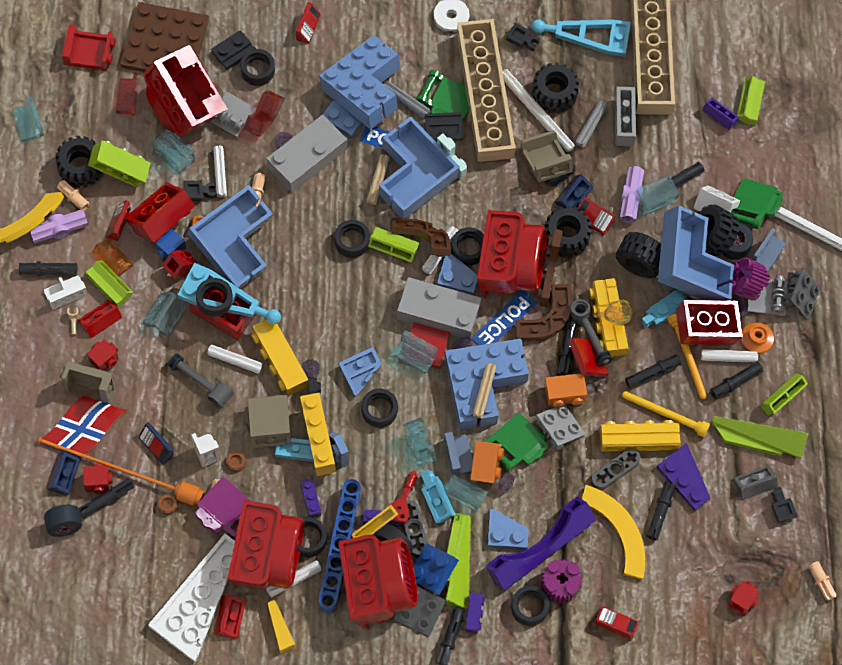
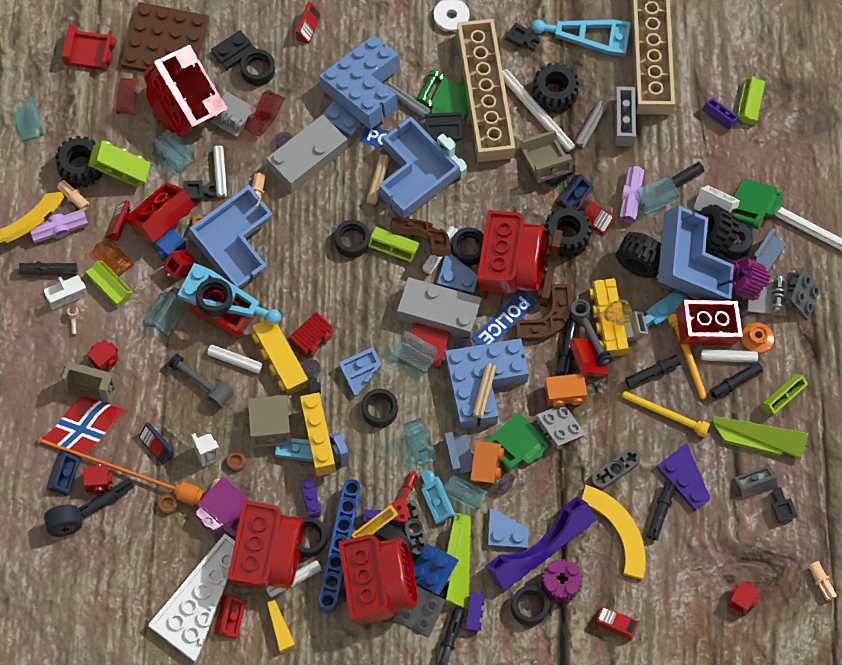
red slope [78,300,122,338] -> none
yellow brick [599,420,681,452] -> none
none -> red brick [289,312,333,357]
none -> light grey piece [622,311,648,342]

